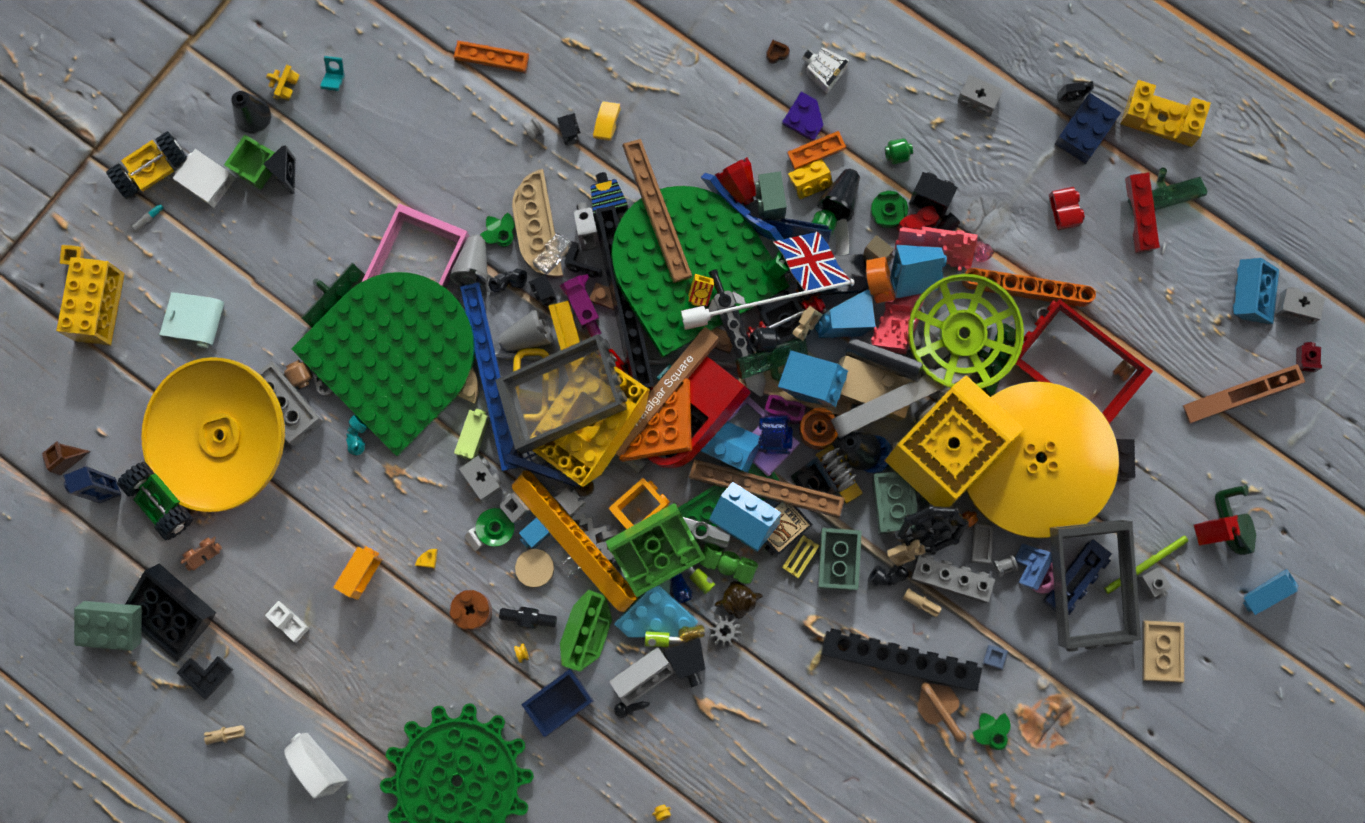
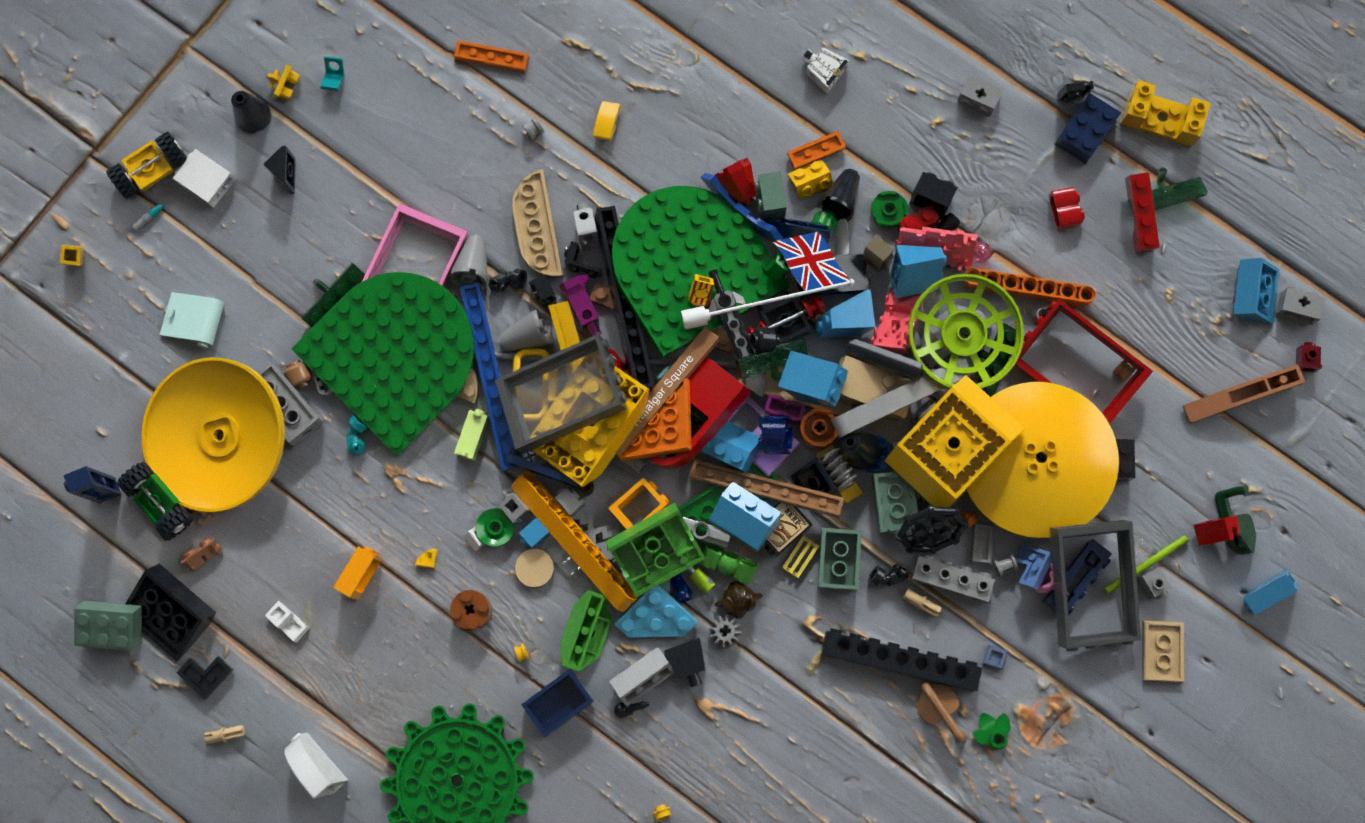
reddish brown slope [42,441,90,476] -> none
yellow brick [56,257,125,346] -> none
bright green piece [224,135,275,190] -> none
light grey brick [459,456,502,503] -> none
green plate [480,213,515,247] -> none
black axle [499,607,557,629] -> none
clear slope [533,234,572,275] -> none
black brick [557,113,580,145] -> none
torso [591,172,629,215] -> none
medium nougat tile [622,139,692,283] -> none
lime piece [645,631,683,648] -> none
clear yellow pin [679,625,705,642] -> none
reddish brown tile [766,39,790,63] -> none
dark purple plate [782,92,824,141] -> none
tan plate [792,306,823,341] -> none
orange brick [866,257,895,304] -> none
green head [885,138,913,165] -> none
tan plate [887,540,925,566] -> none

